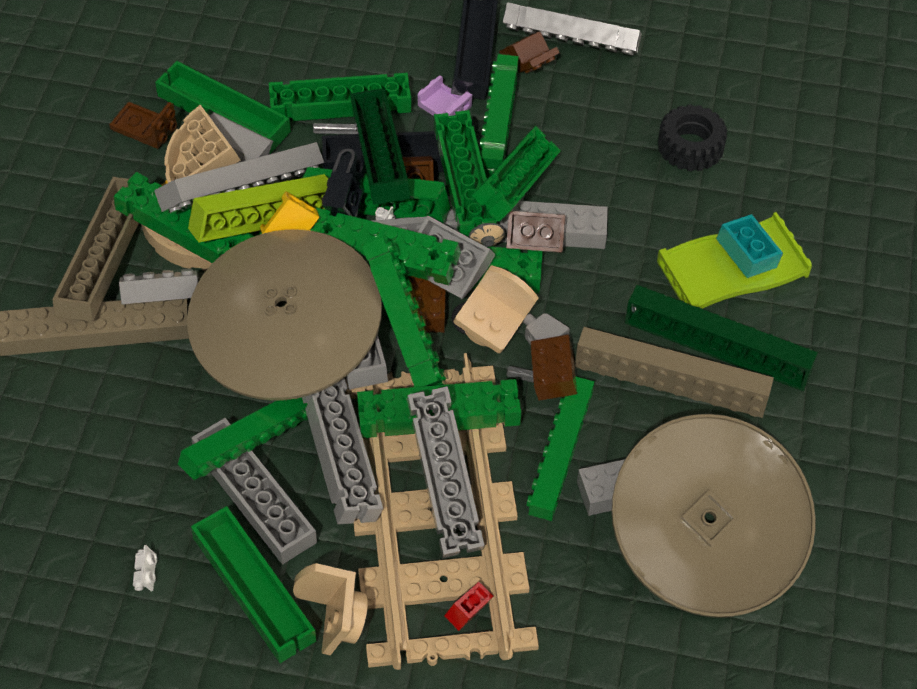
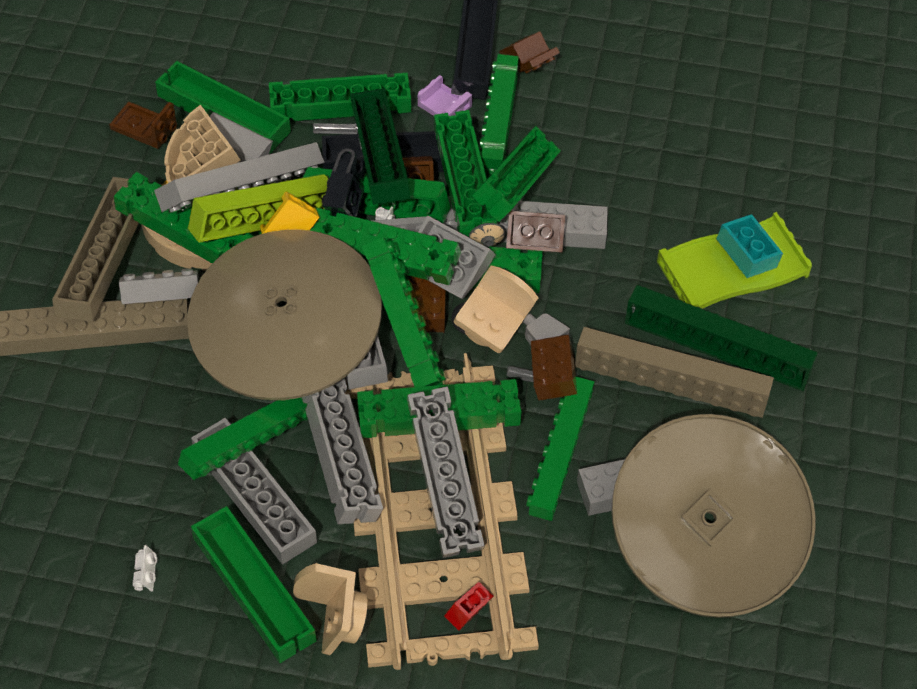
light grey brick [503,2,642,56] -> none
black tyre [658,104,727,171] -> none

